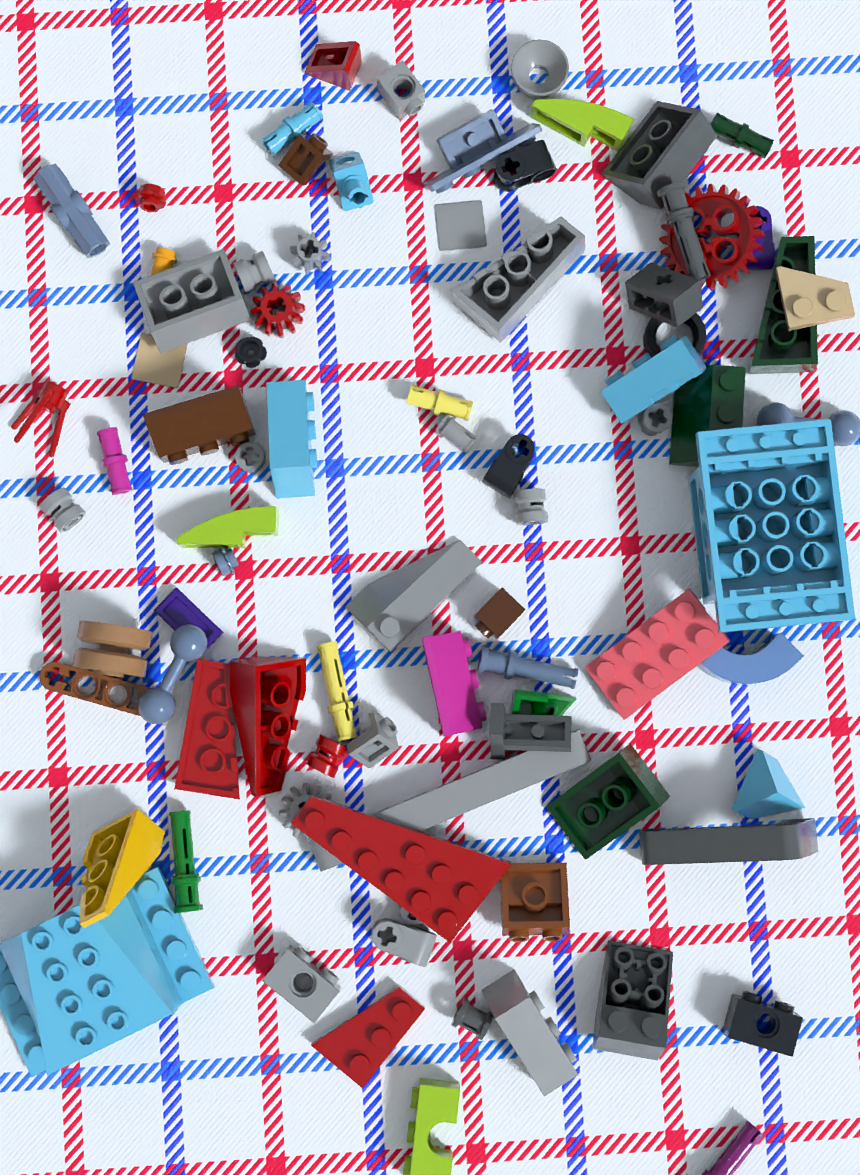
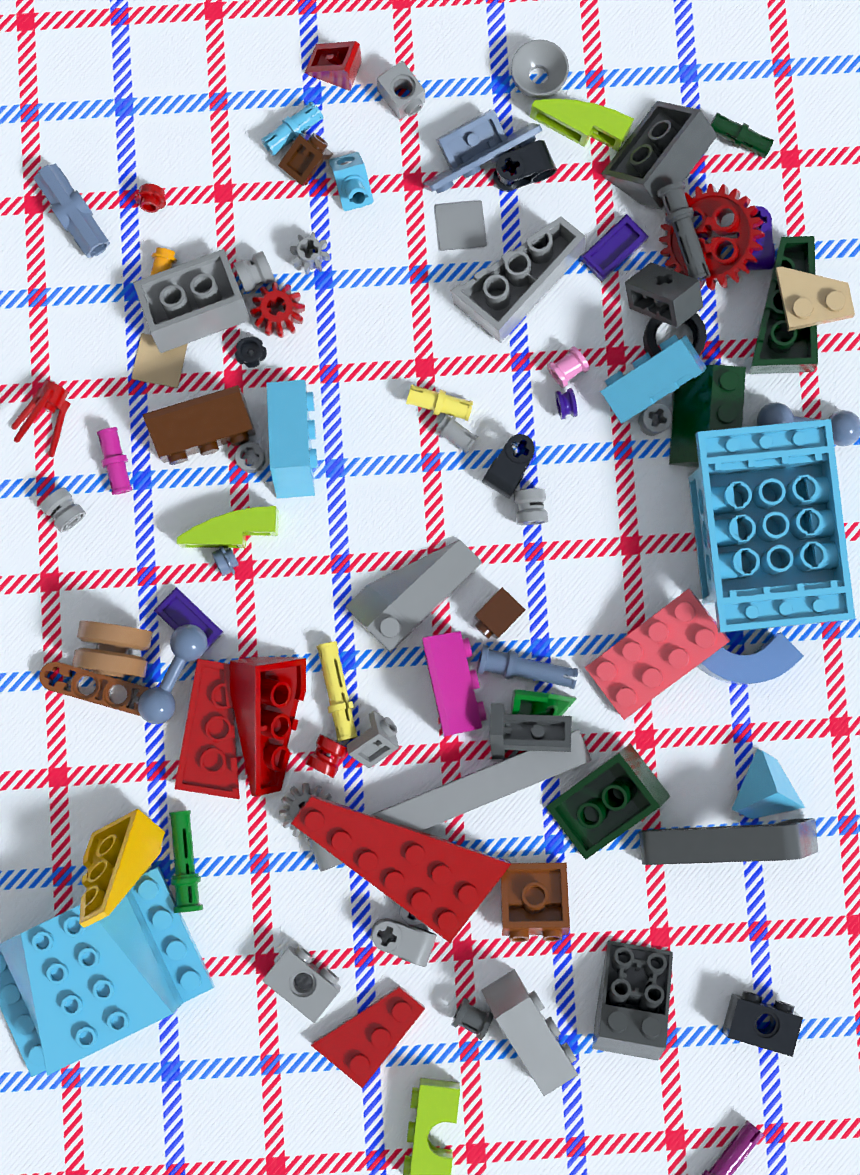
none -> bright pink bush [547,346,590,388]
none -> dark purple bush [555,388,578,420]
none -> dark purple tile [580,214,649,282]

